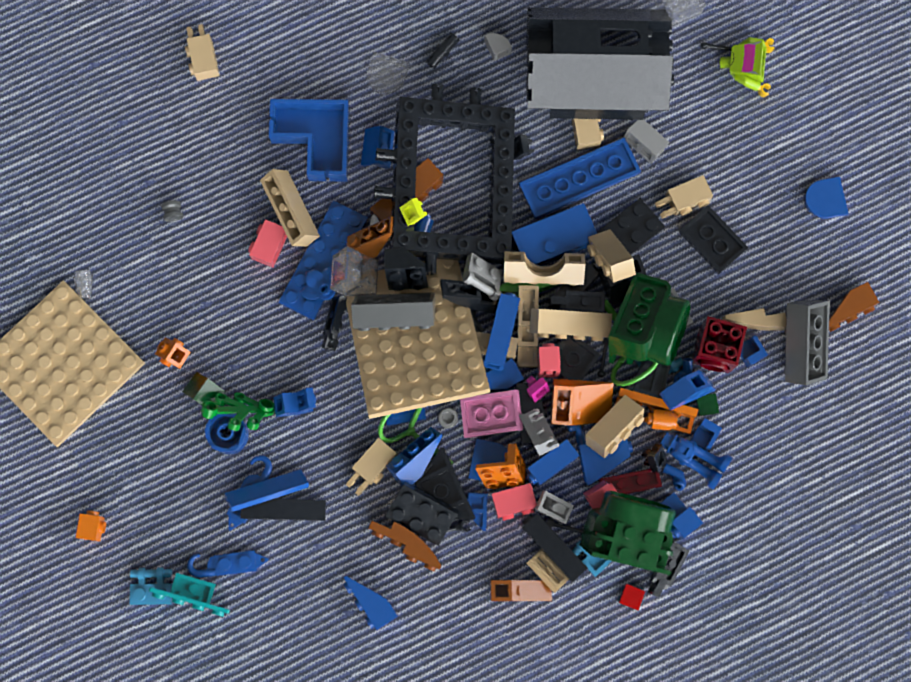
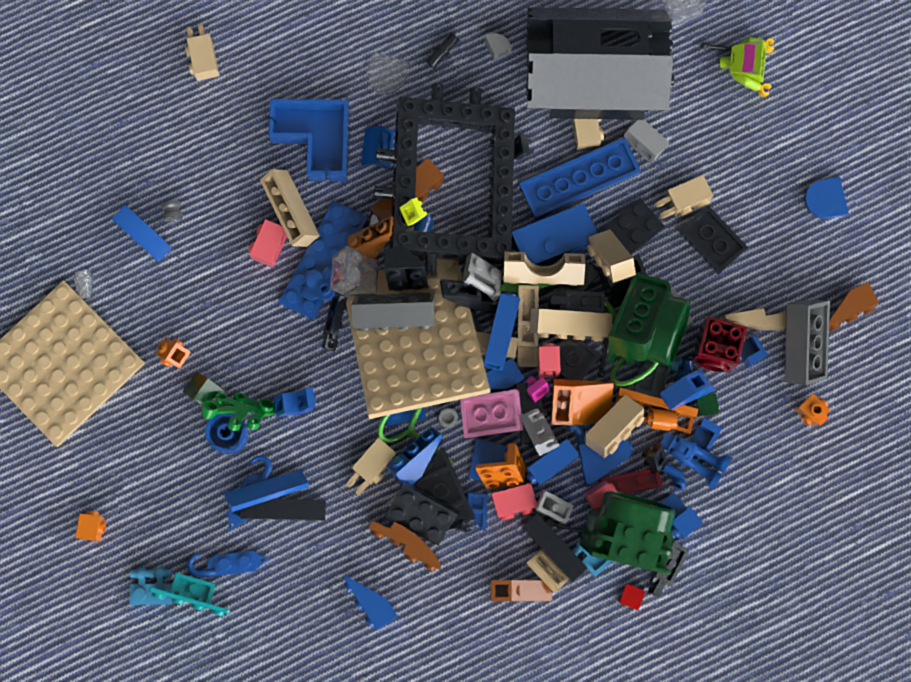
none -> blue slope [112,205,172,262]
none -> orange brick [795,394,831,427]

